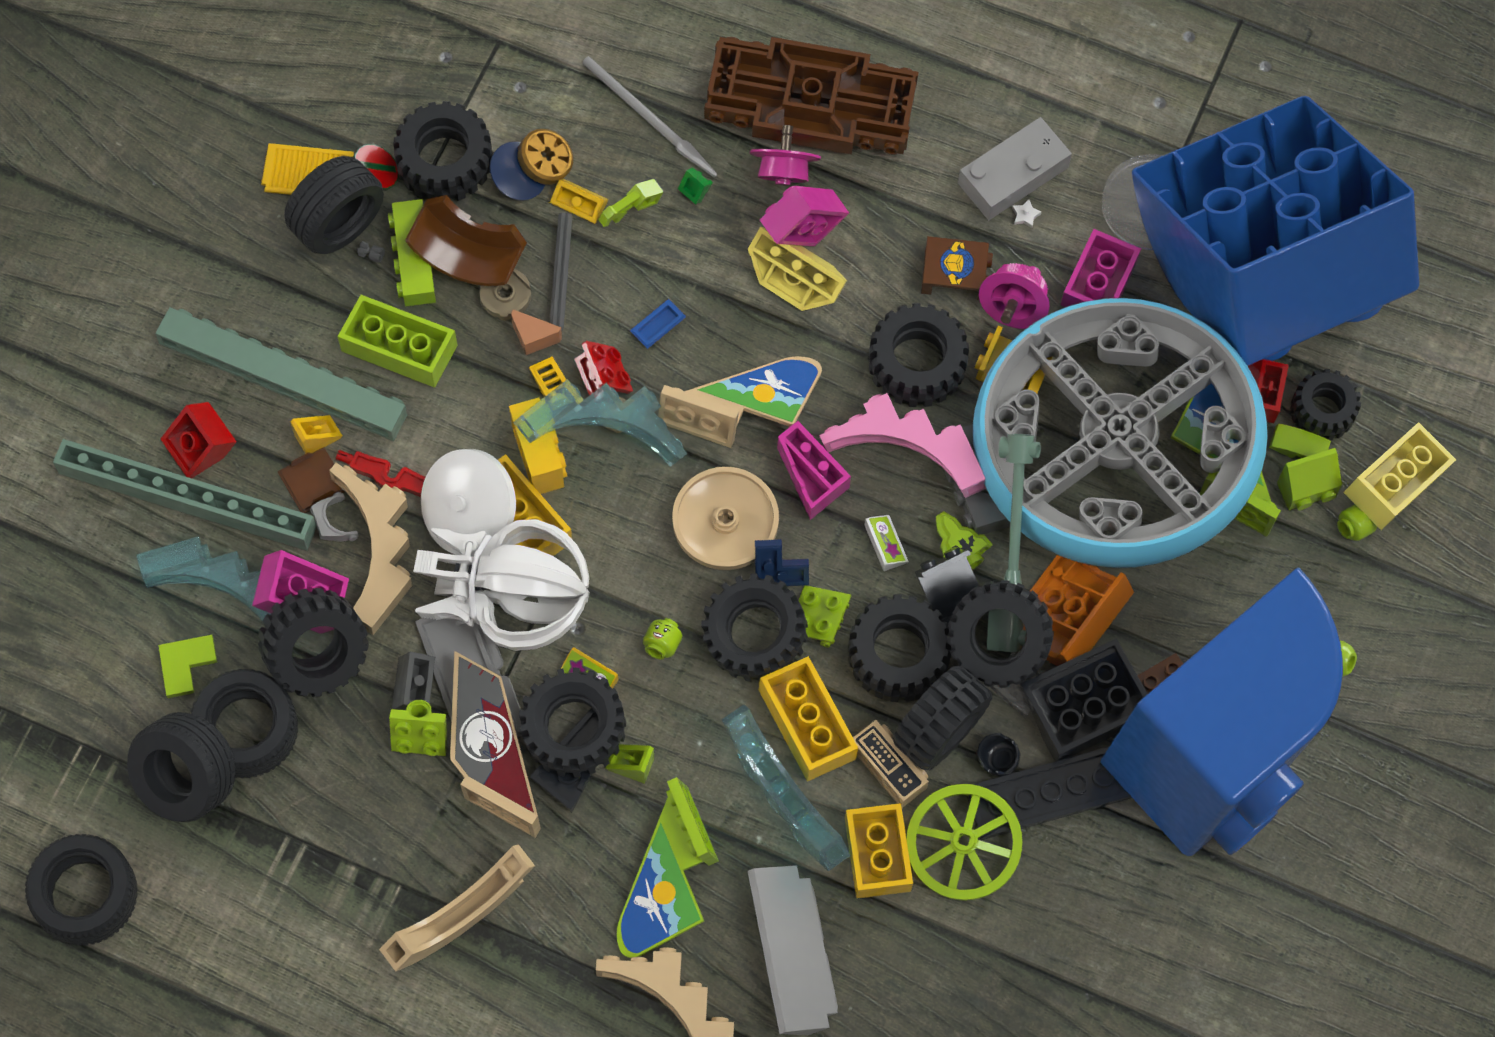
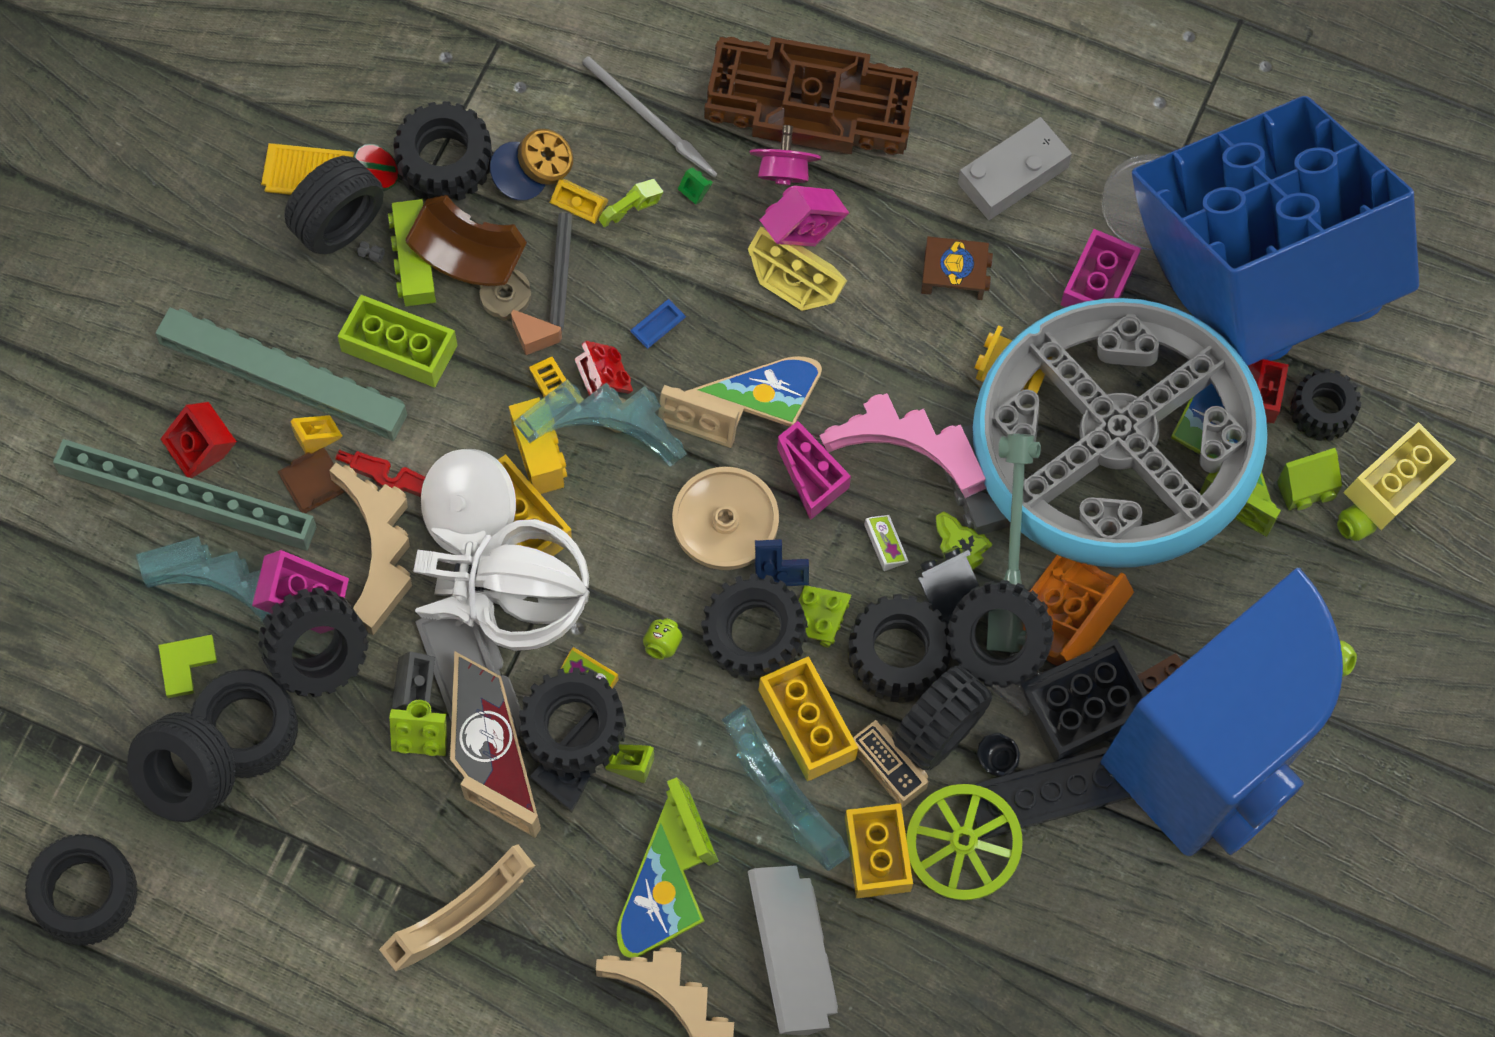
light grey helmet [310,492,359,542] -> none
black tyre [868,303,969,407] -> none
dark pink piece [979,263,1050,329] -> none
white piece [1012,200,1041,228] -> none
lime slope [1269,423,1331,458] -> none

